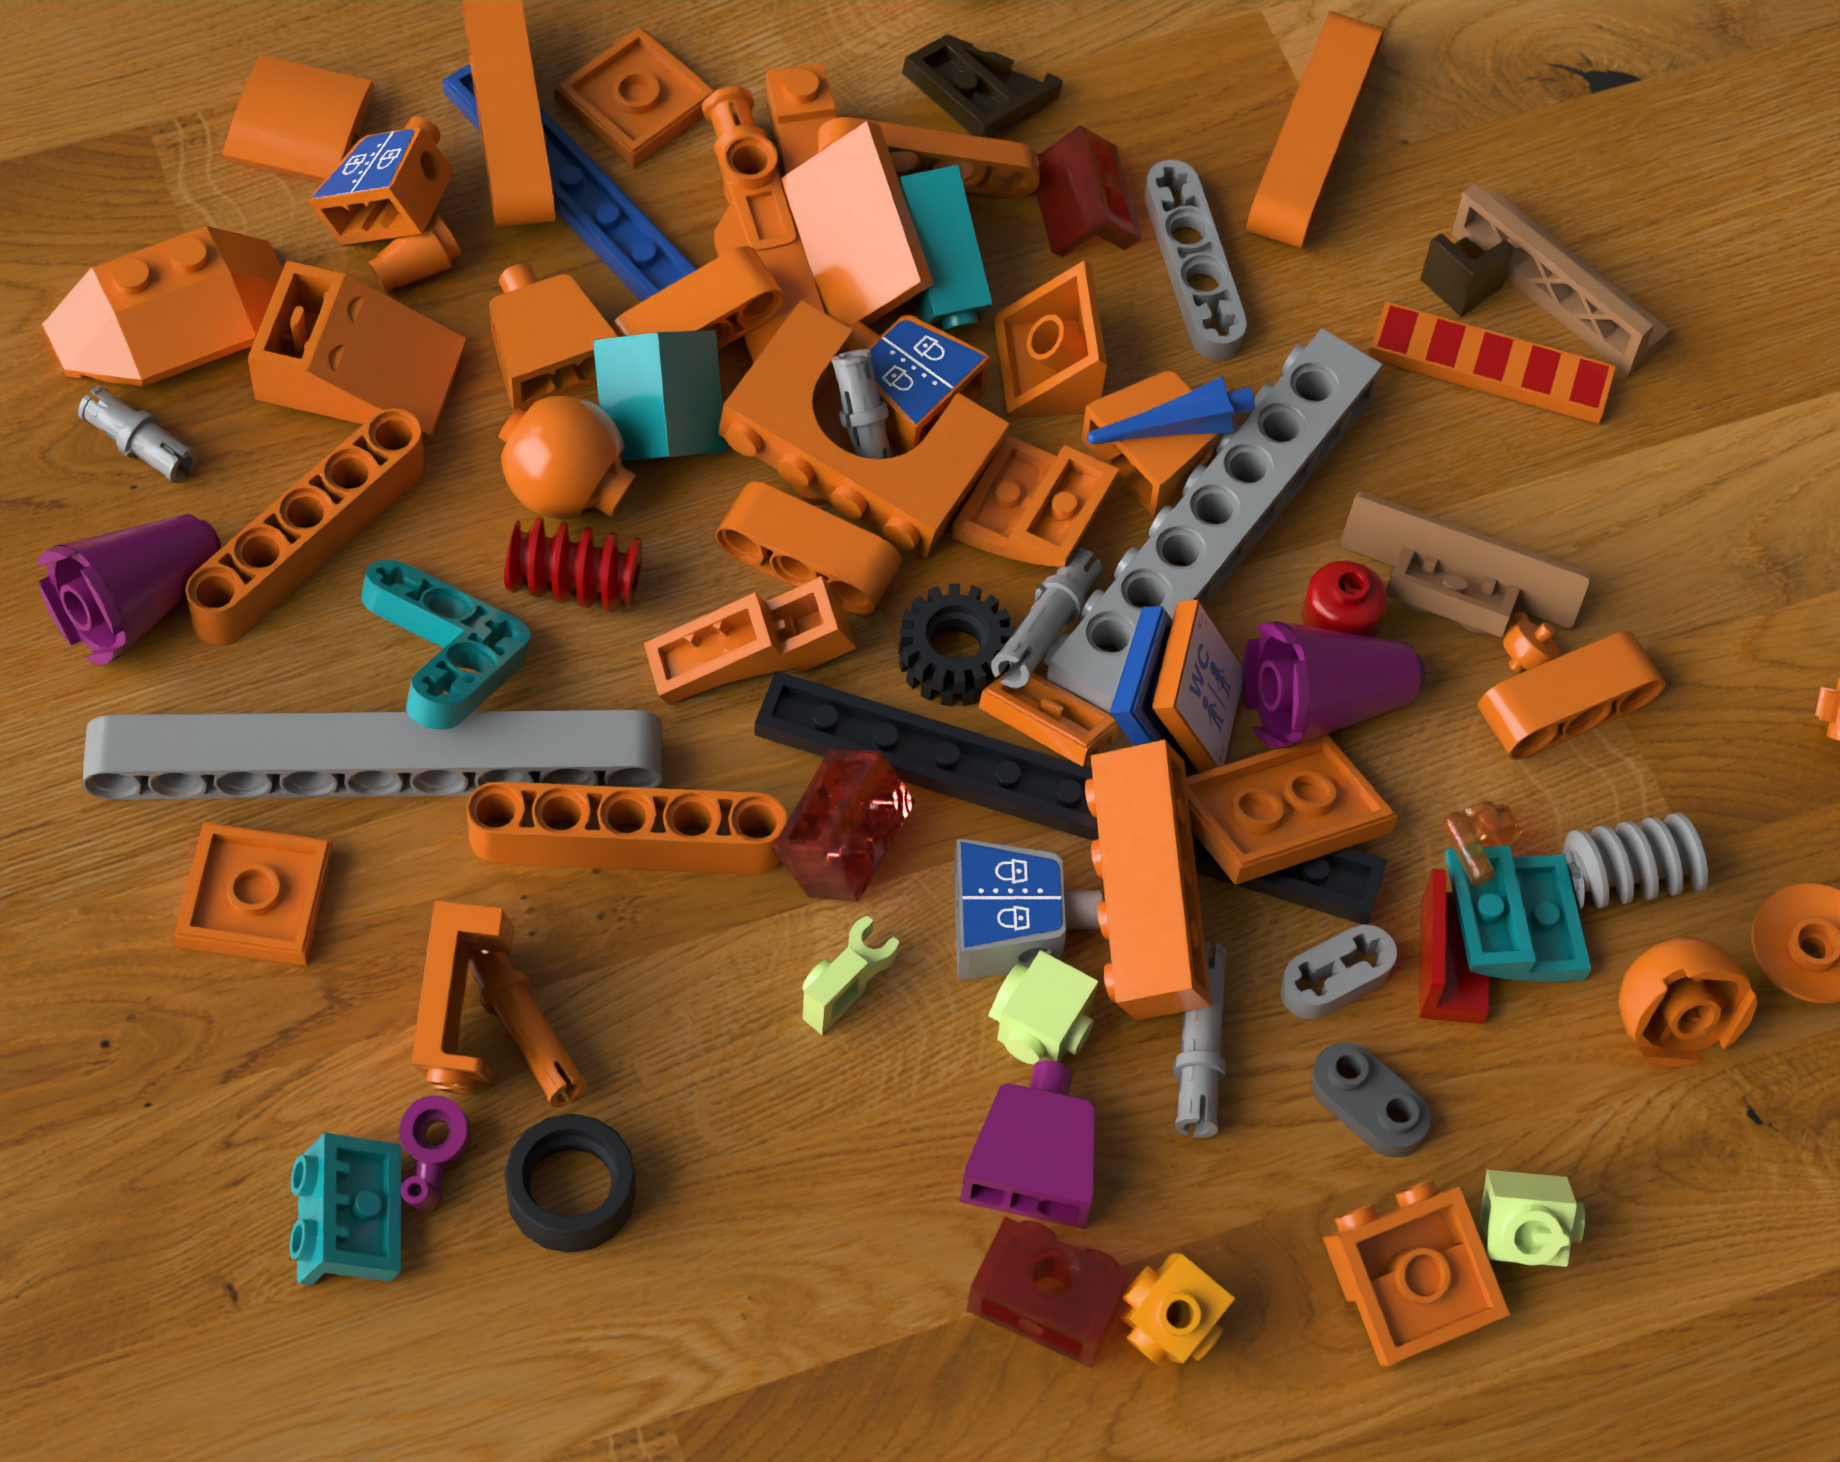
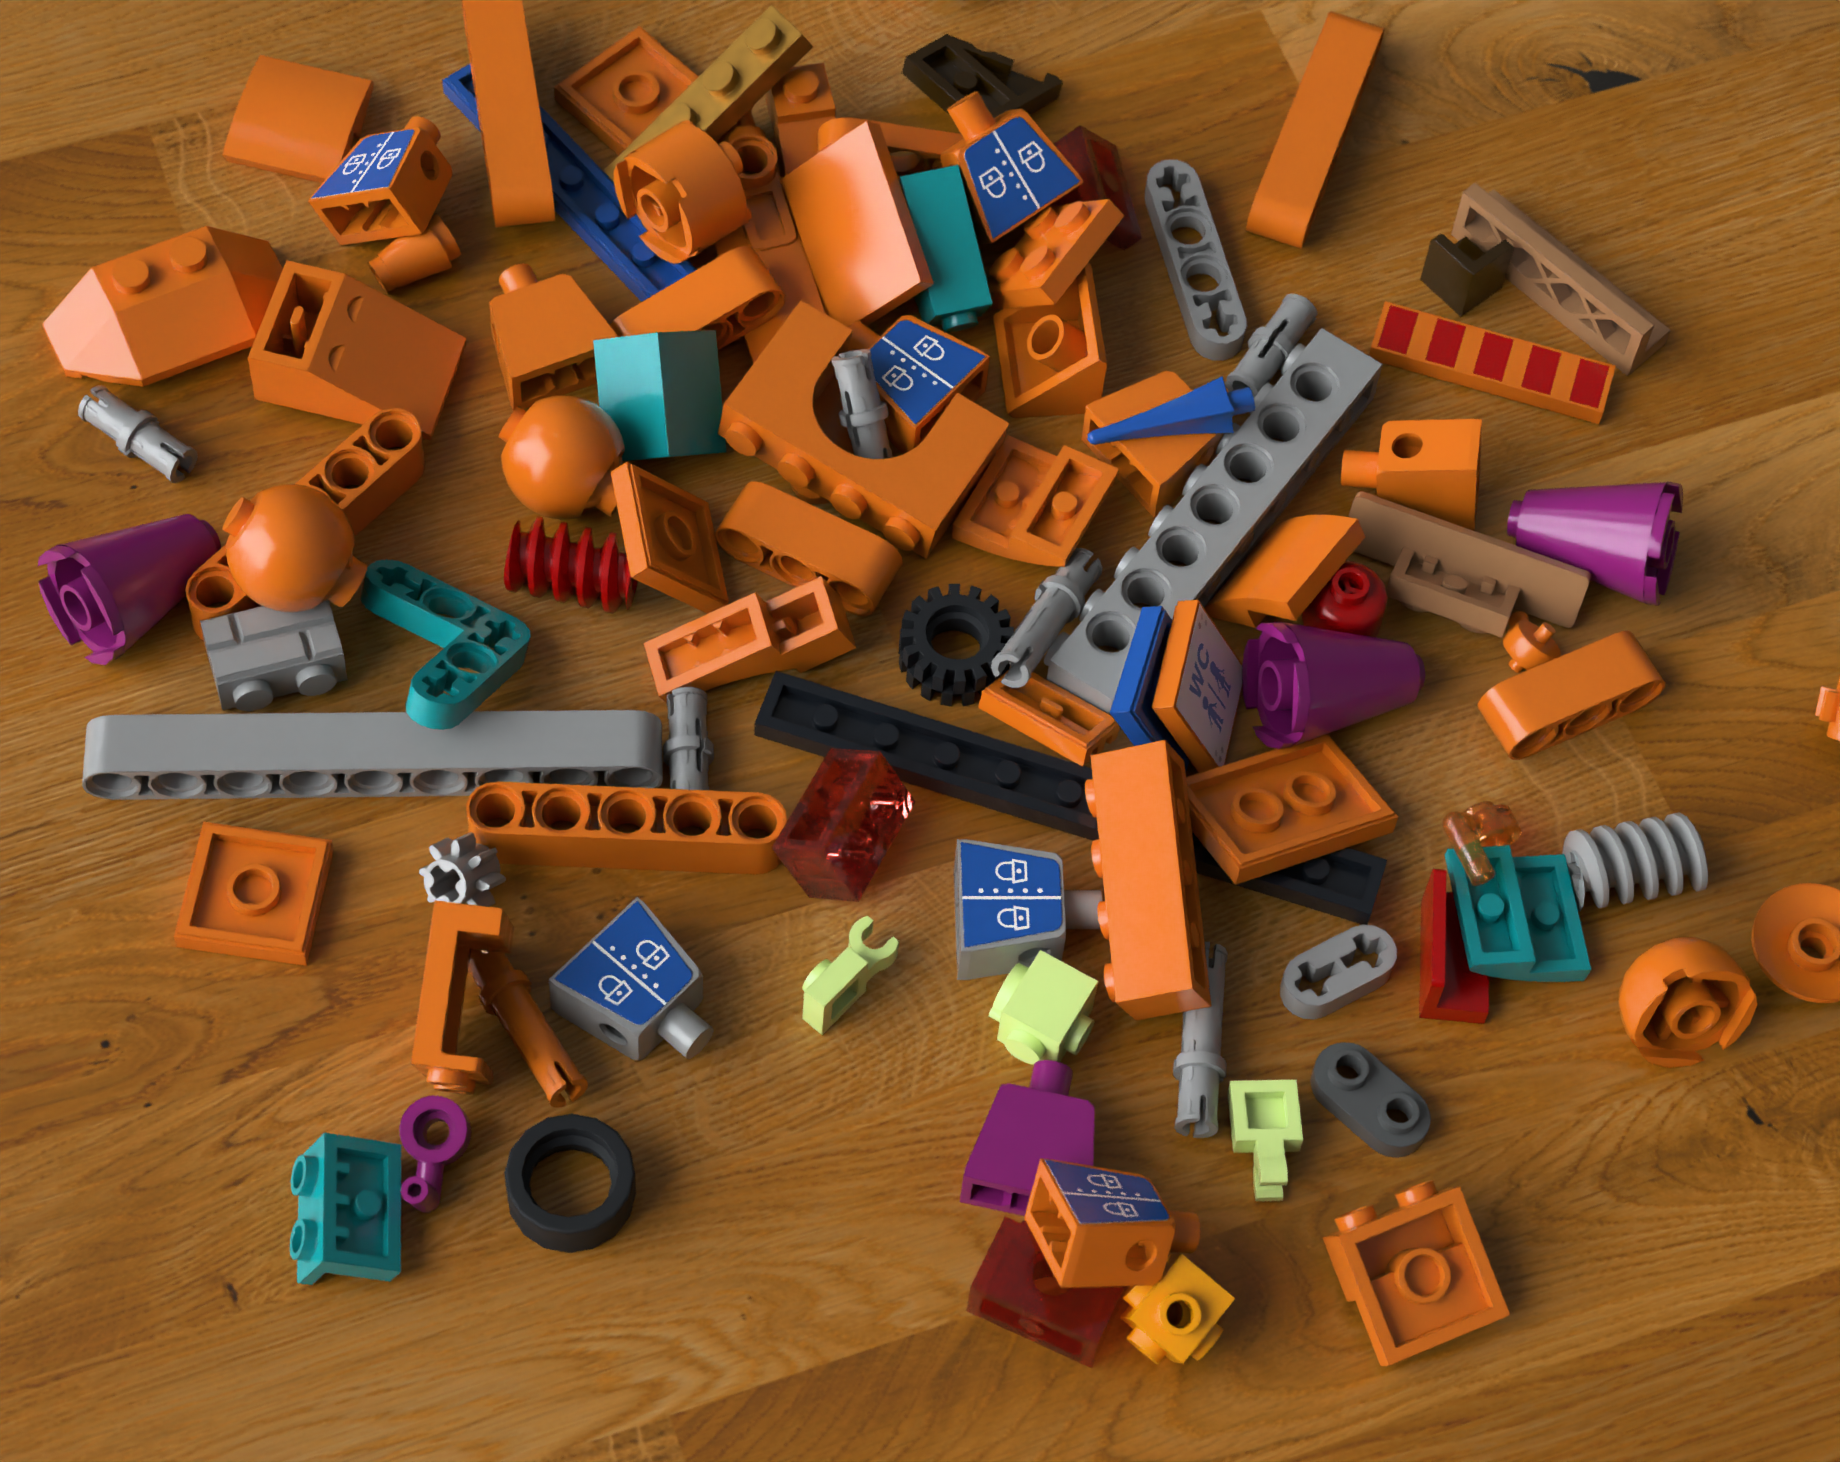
yellowish green brick [1478,1170,1585,1267] -> none
none -> light grey brick [200,600,348,711]
none -> orange brick [223,484,367,612]
none -> light grey gear [419,832,506,907]
none -> torso [549,897,714,1061]
none -> pearl gold plate [604,5,813,181]
none -> orange tile [611,462,728,614]
none -> orange brick [613,120,752,264]
none -> light grey pin [663,687,714,790]
none -> torso [940,91,1084,244]
none -> orange plate [987,199,1124,310]
none -> orange torso [1024,1158,1200,1288]
none -> orange slope [1204,514,1365,628]
none -> light grey pin [1225,293,1317,398]
none -> yellowish green plate [1227,1079,1303,1201]
none -> orange torso [1341,419,1482,531]
none -> magenta cone [1507,482,1683,606]

